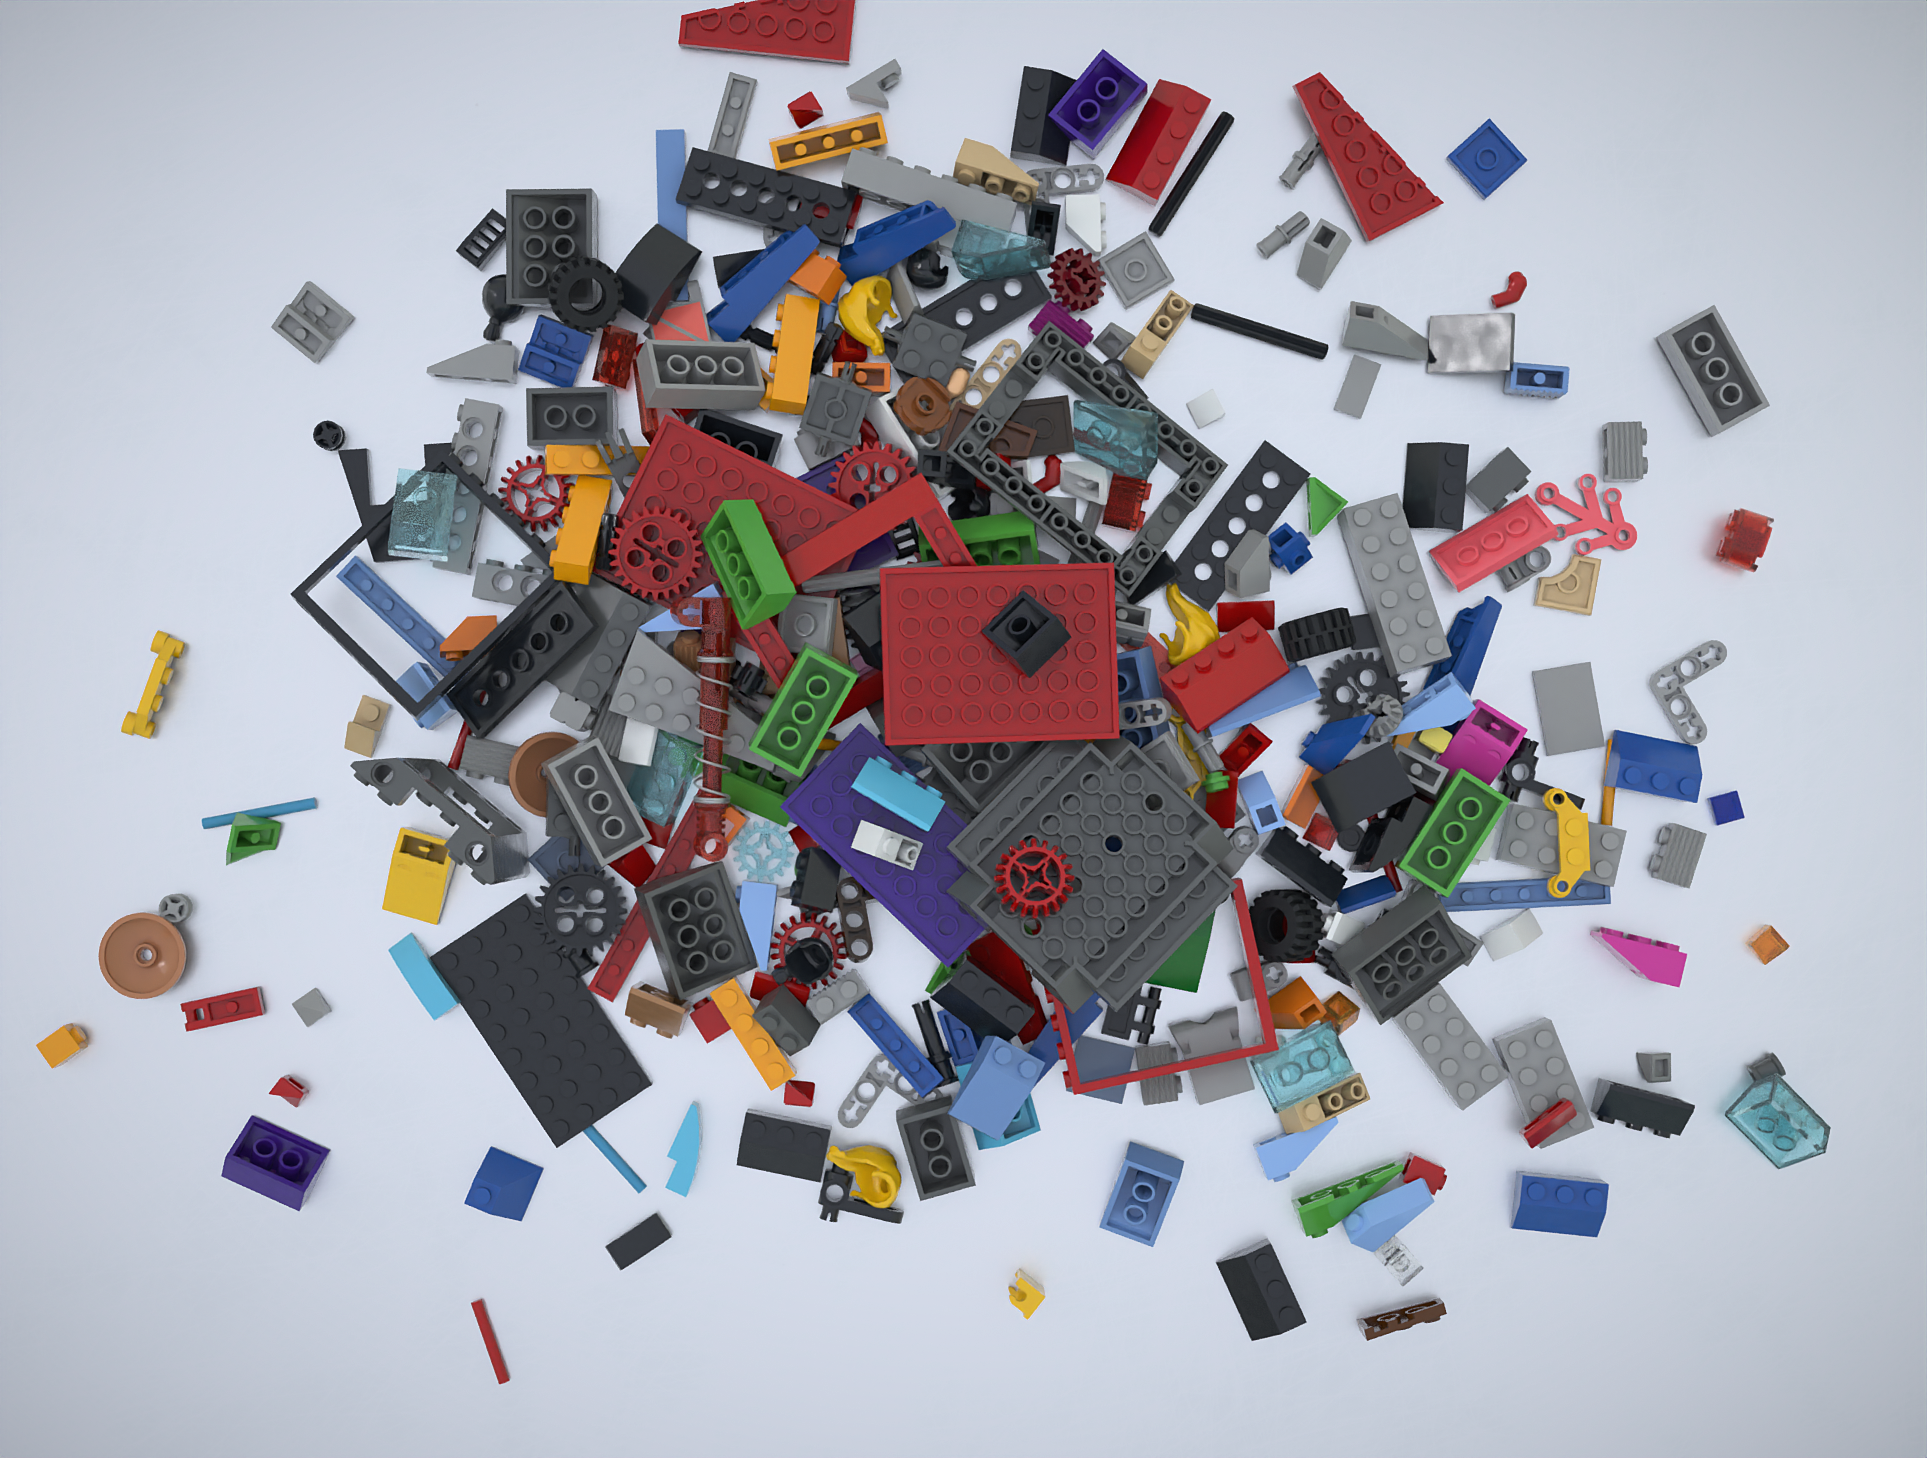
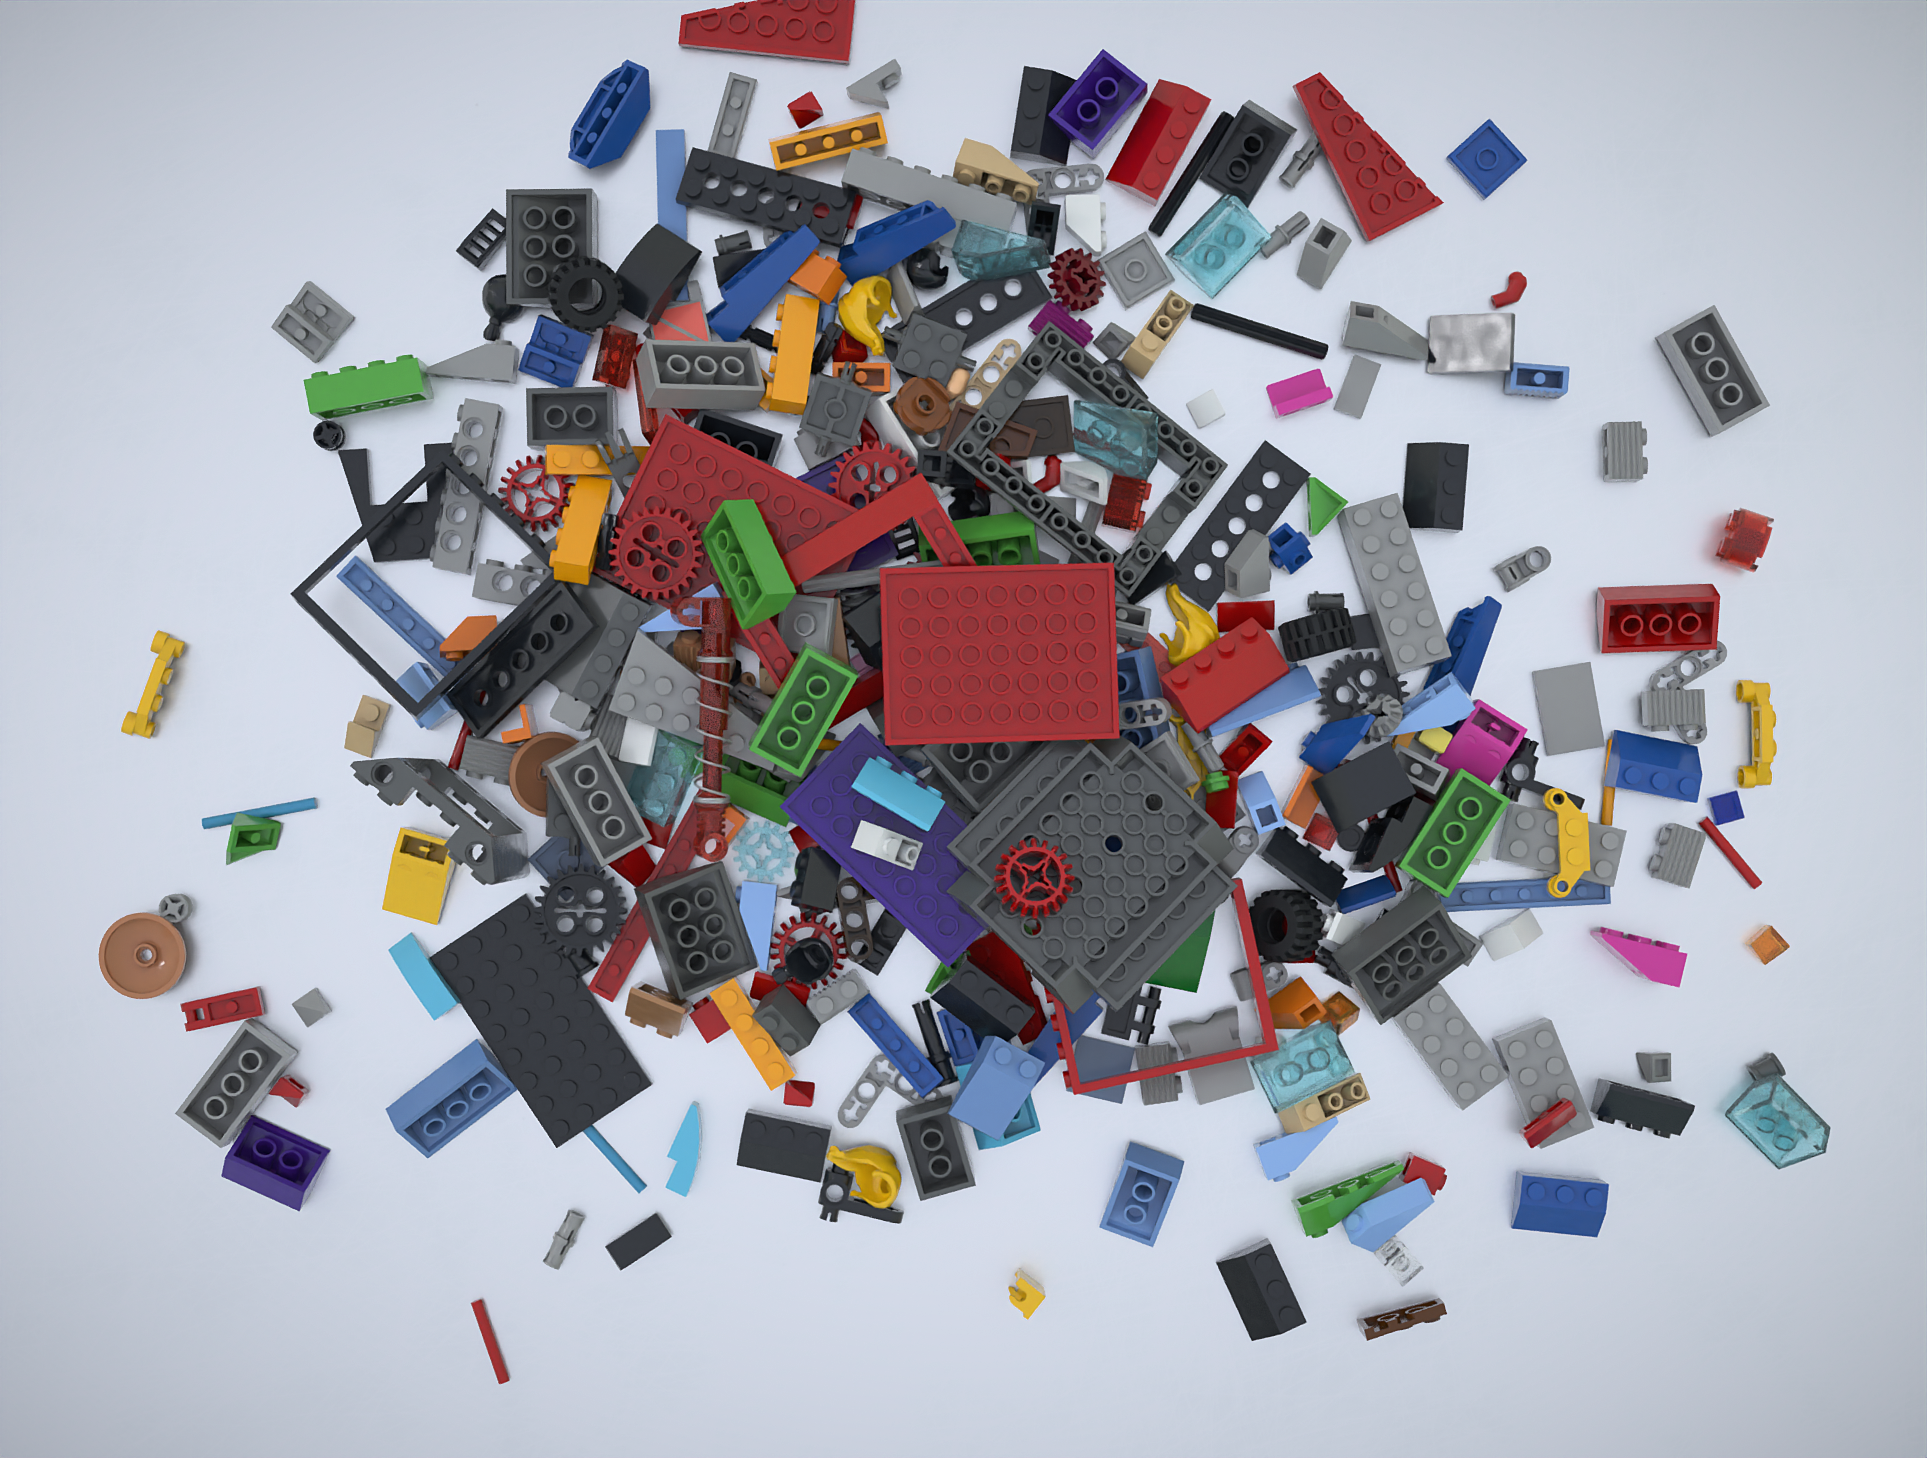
light orange brick [36,1023,88,1069] -> none
clear light blue slope [388,468,457,562] -> none
blue slope [464,1146,544,1221] -> none
black gear [730,661,768,697] -> none
black slope [982,590,1071,678] -> none
coral plate [1429,494,1558,592] -> none
dark grey brick [1466,447,1532,513] -> none
tan tile [1533,554,1602,616] -> none
coral plant [1535,474,1637,555] -> none
none -> light grey brick [175,1018,298,1148]
none -> bright green brick [303,354,434,421]
none -> medium blue slope [386,1039,518,1159]
none -> orange panel [501,704,539,744]
none -> light grey pin [543,1210,585,1270]
none -> blue wedge [568,59,650,169]
none -> dark grey pin [714,230,752,256]
none -> black slope [857,909,906,976]
none -> clear light blue slope [1165,193,1273,299]
none -> black slope [1200,99,1297,208]
none -> dark pink panel [1266,369,1333,419]
none -> dark grey pin [1307,591,1345,614]
none -> red slope [1596,584,1721,653]
none -> light grey brick [1641,689,1706,732]
none -> red bar [1698,816,1763,889]
none -> yellow plate [1736,680,1777,789]

